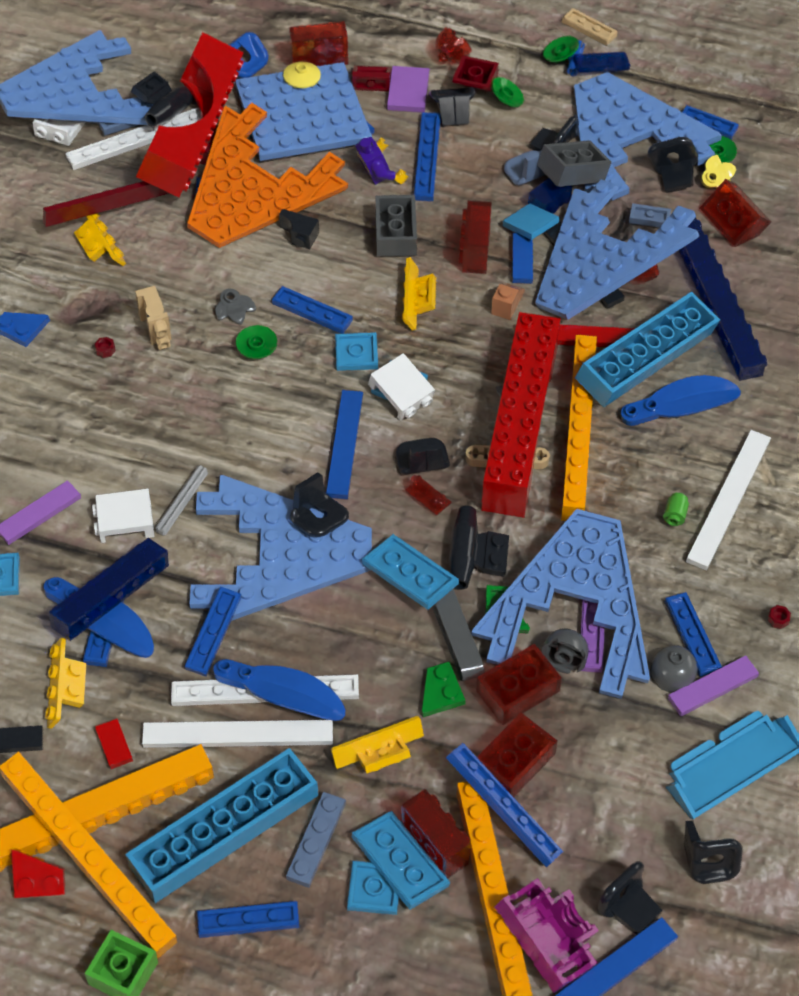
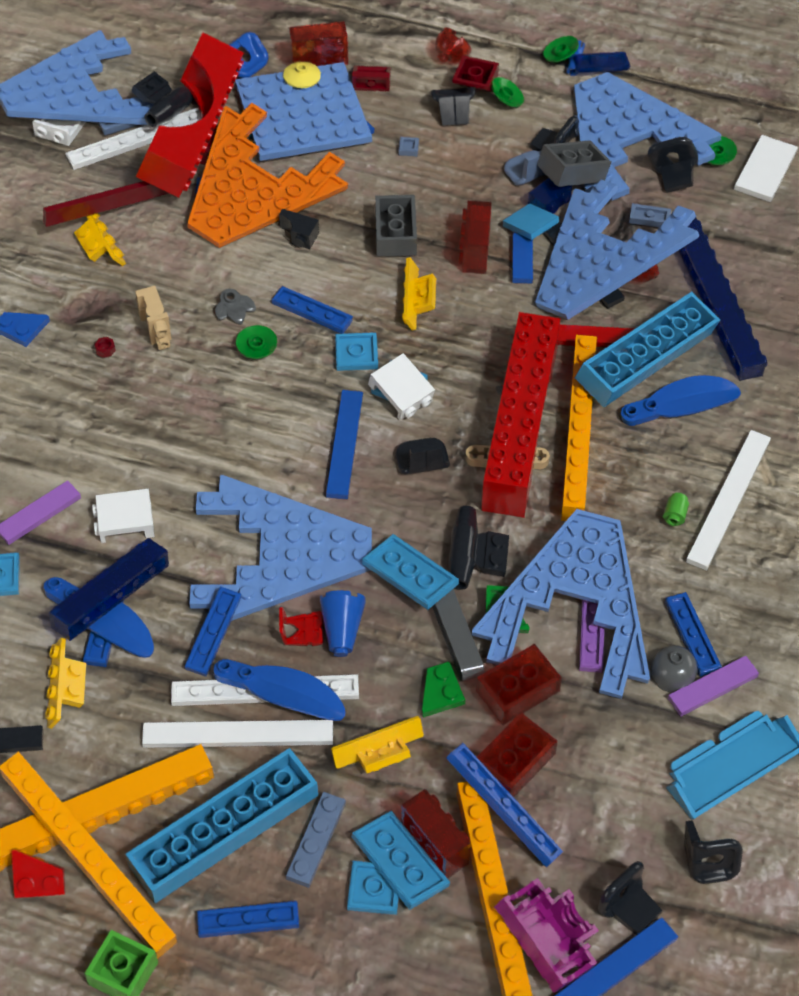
red tile [95,719,133,770] -> none
light grey axle [155,465,208,536] -> none
black piece [290,472,349,537] -> none
dark purple torso [355,137,409,185] -> none
medium lavender tile [387,66,430,112] -> none
clear red hinge [405,475,452,516] -> none
blue tile [414,112,441,201] -> none
nougat slope [491,283,525,320] -> none
dark grey cylinder [541,629,589,674] -> none
tan tile [562,8,618,46] -> none
blue tile [682,105,739,140] -> none
clear red slope [699,179,772,247] -> none
light yellow plate [701,155,736,192] -> none
dark red tile [768,605,791,629] -> none
none -> red piece [279,607,323,646]
none -> blue cone [320,590,366,657]
none -> sand blue tile [399,137,419,157]
none -> white tile [734,135,798,202]

